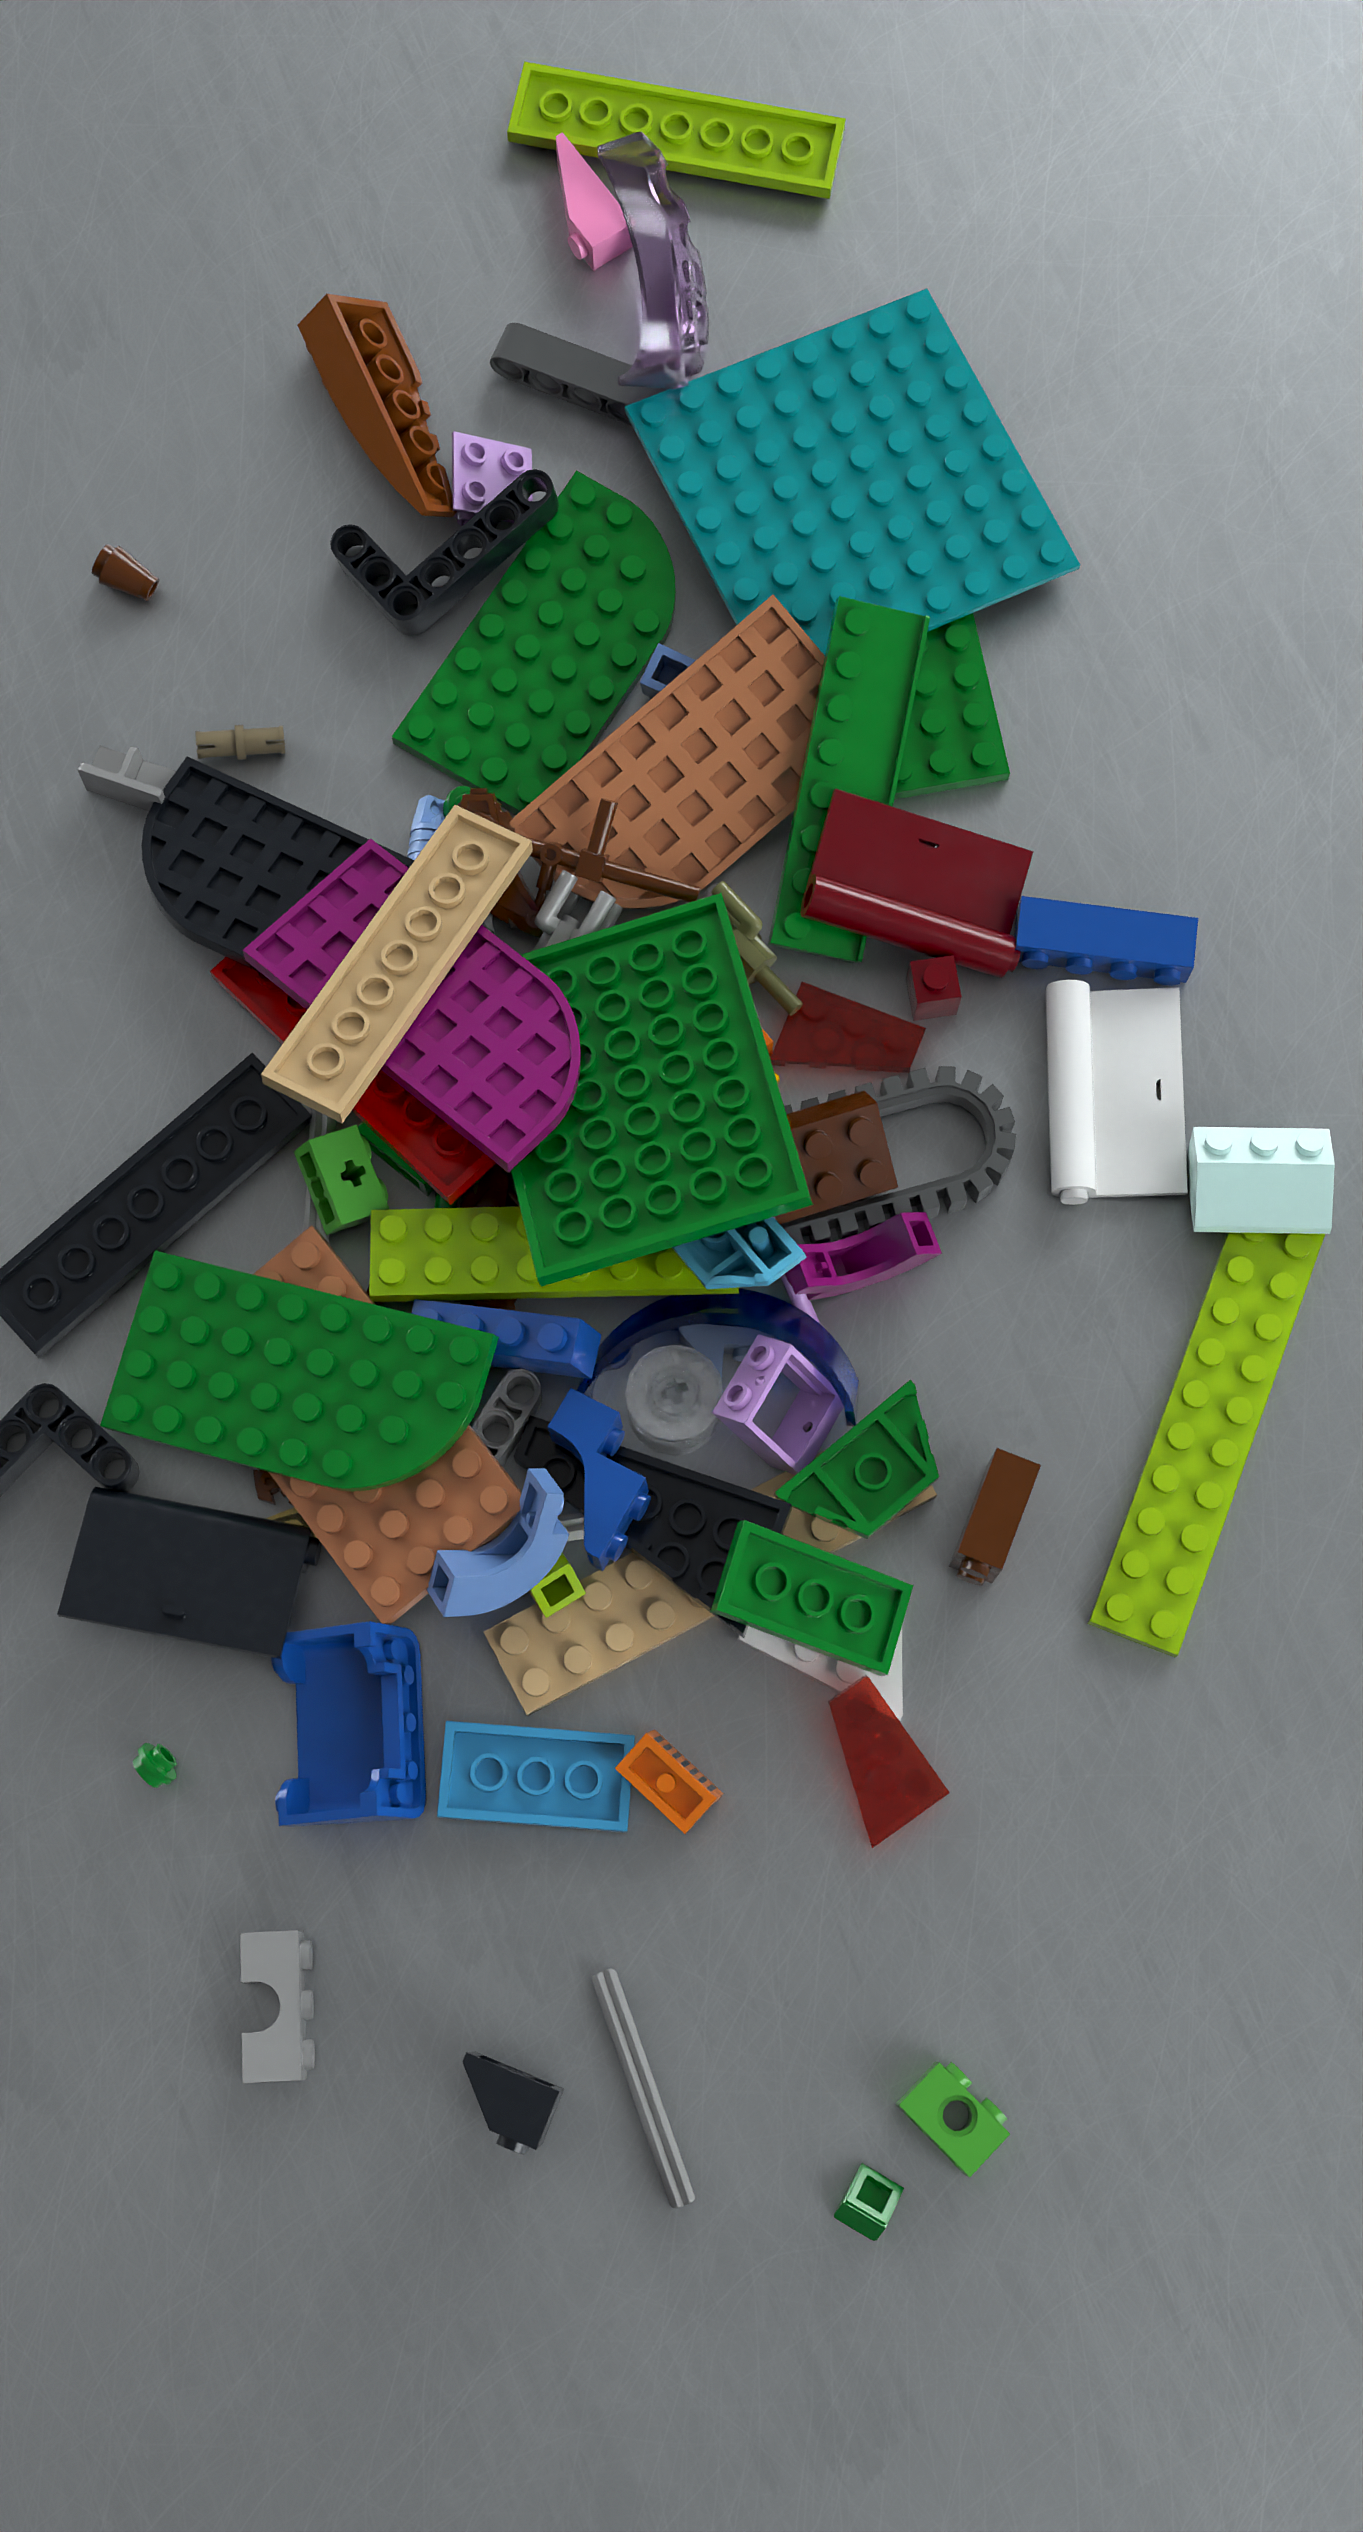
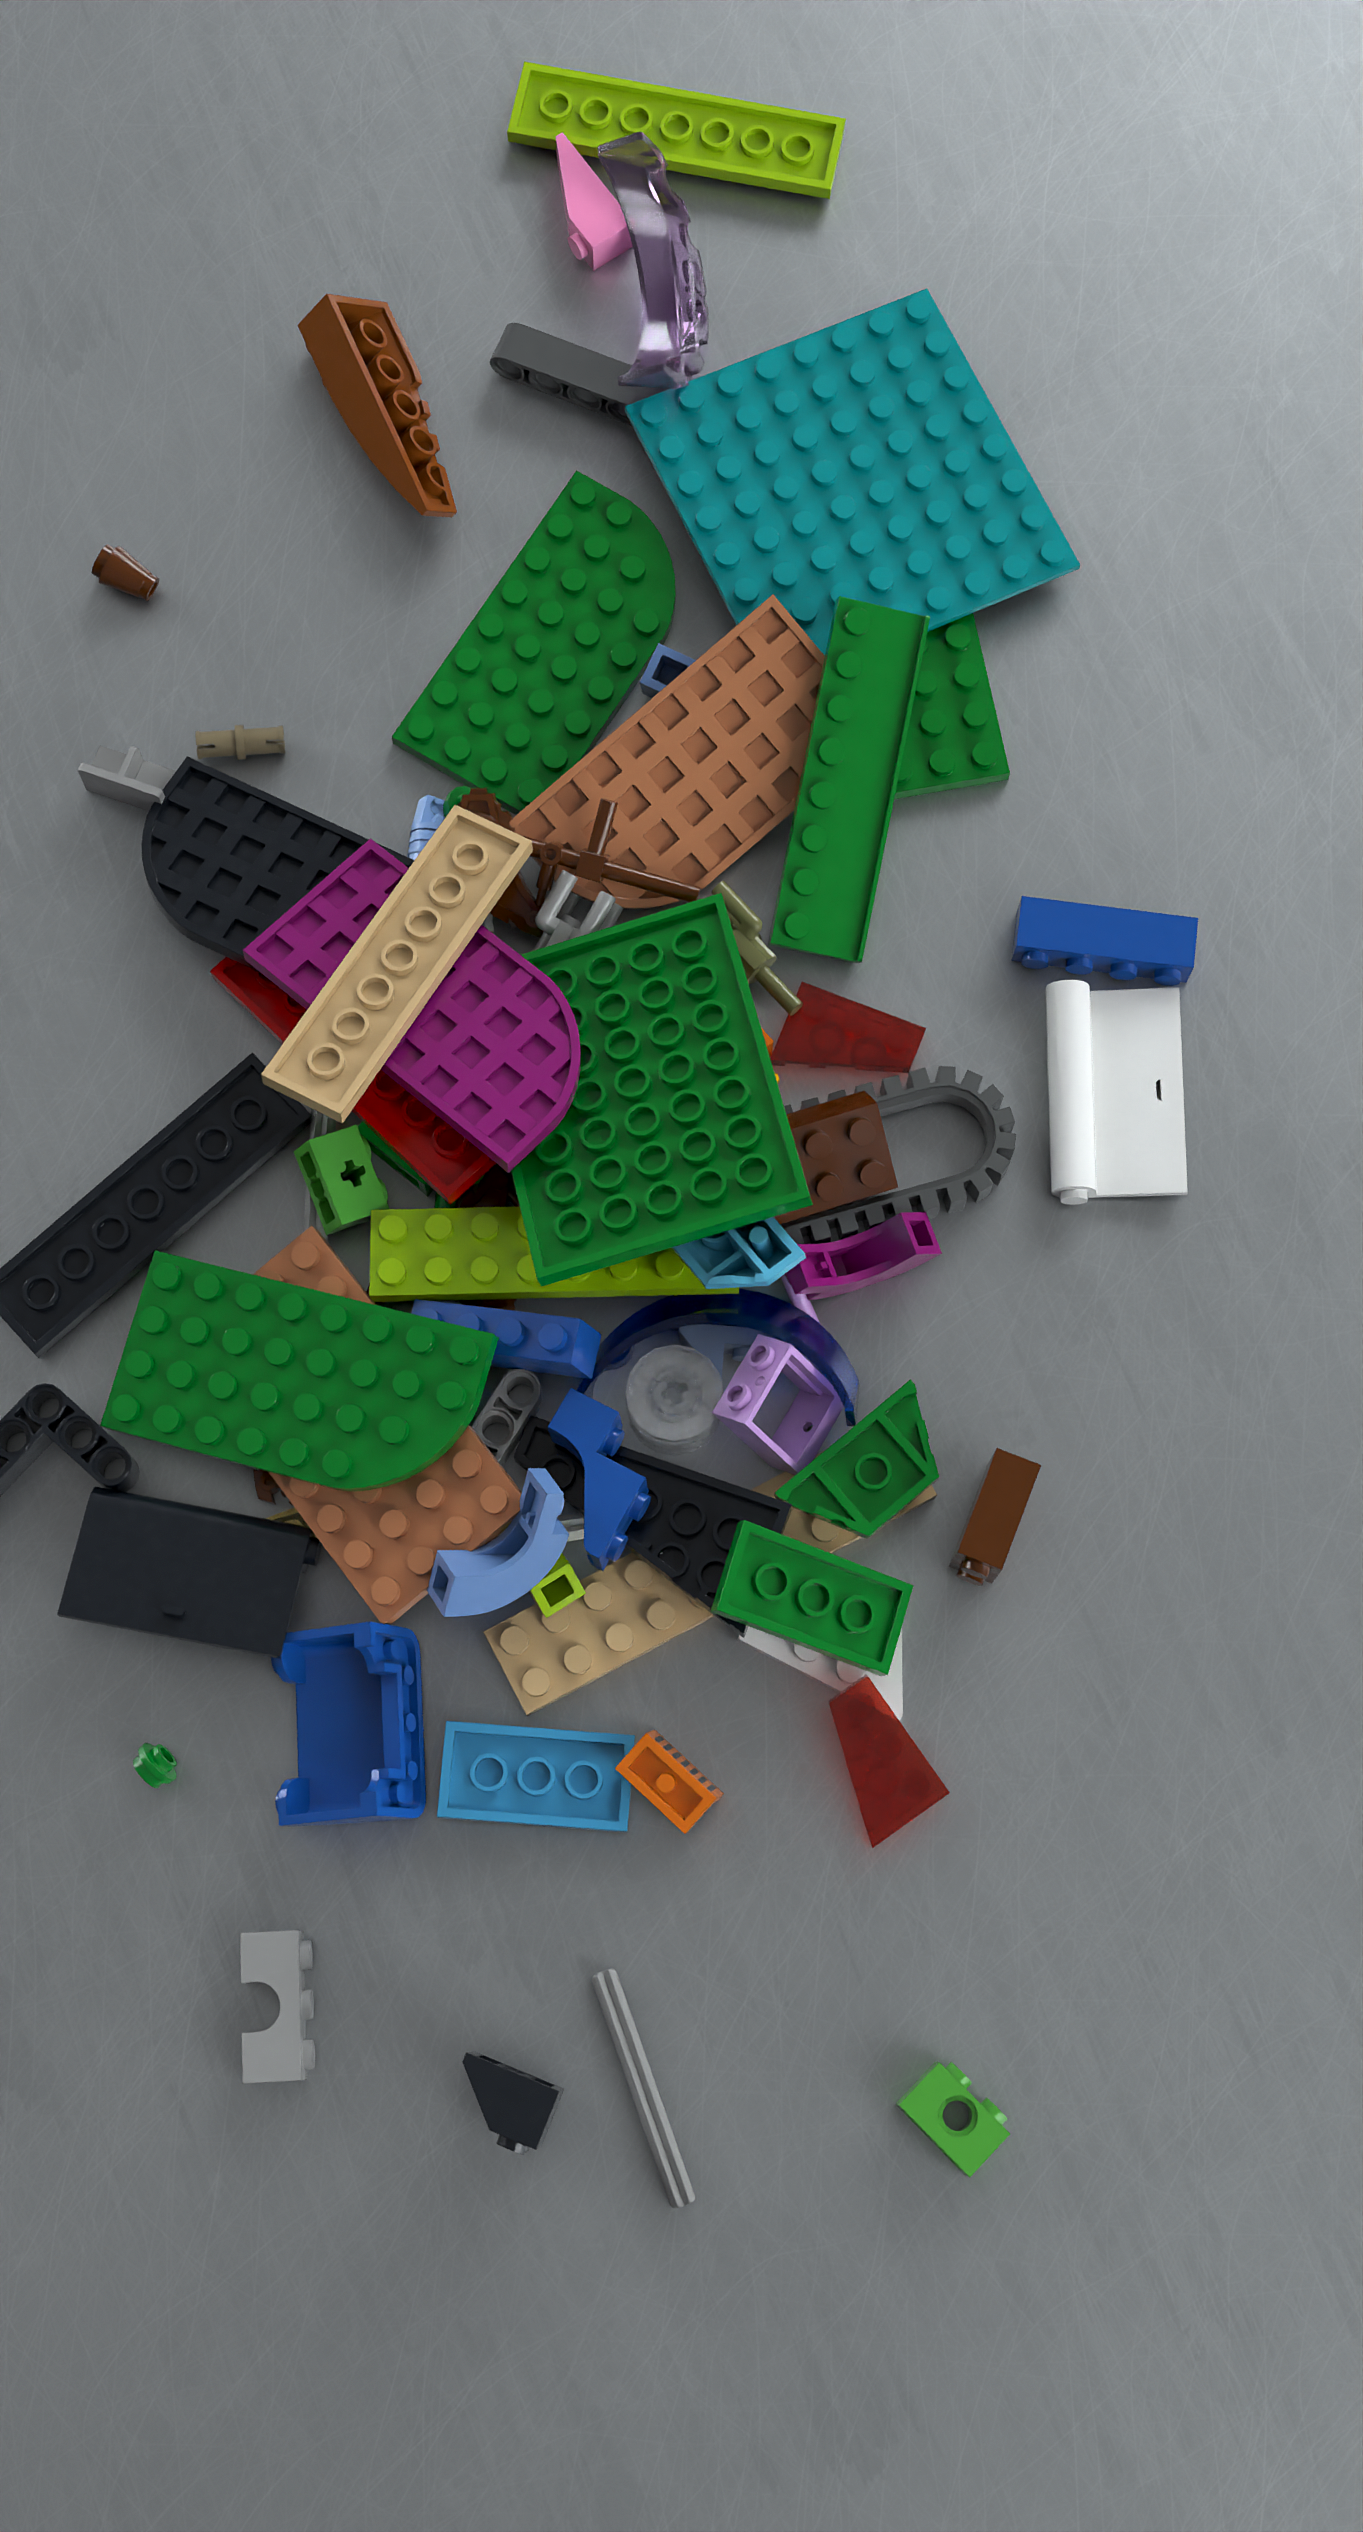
black beam [330,469,559,636] -> none
lavender hinge [452,431,533,526] -> none
dark red door [801,789,1034,978] -> none
green slope [834,2163,904,2241] -> none
dark red brick [906,955,962,1021] -> none
lime plate [1087,1232,1325,1658] -> none
light aqua slope [1186,1127,1335,1234] -> none

